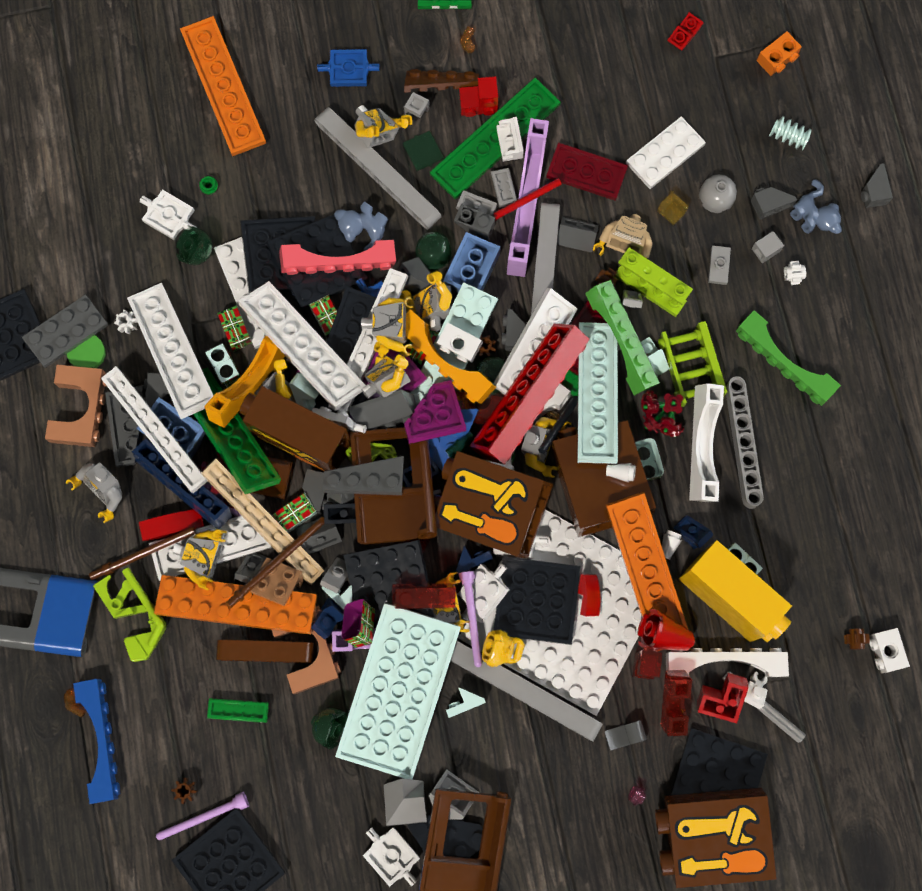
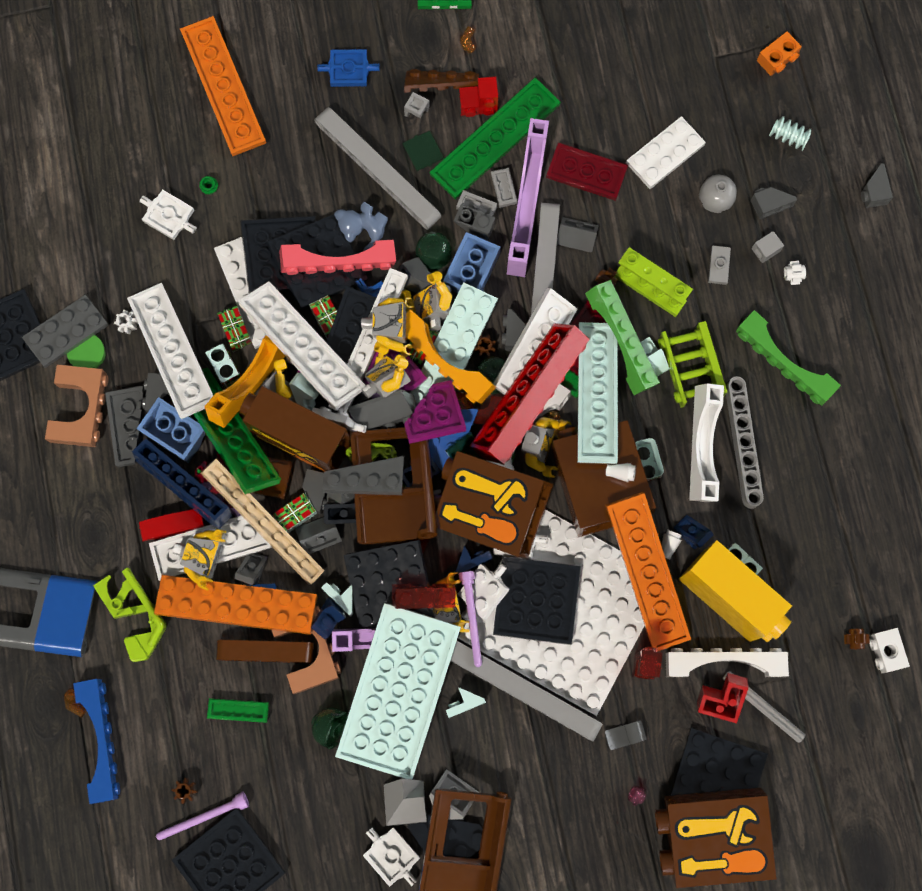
light grey torso [66,462,122,523] -> none
reddish brown bar [89,527,196,580] -> none
white plate [101,366,208,493] -> none
clear green cylinder [176,226,212,266] -> none
reddish brown bar [226,516,324,608] -> none
medium nougat bracket [250,557,304,606] -> none
light grey plate [320,557,348,593] -> none
piece [341,599,375,648] -> none
torso [355,105,412,148] -> none
white brick [437,322,483,363] -> none
yellow piece [482,630,525,667] -> none
red bar [493,178,562,220] -> none
white hinge [496,117,523,162] -> none
black bar [538,396,578,454] -> none
red slope [578,574,600,616] -> none
tan torso [593,214,652,258] -> none
light grey plate [622,290,643,308] -> none
red cone [637,609,695,651] -> none
dark red plant [641,390,684,437] -> none
clear yellow panel [657,192,689,225] -> none
clear red arch [661,670,692,736] -> none
red slope [667,12,704,51] -> none
white plate [744,672,767,709] -> none
sand blue animal [790,179,842,234] -> none

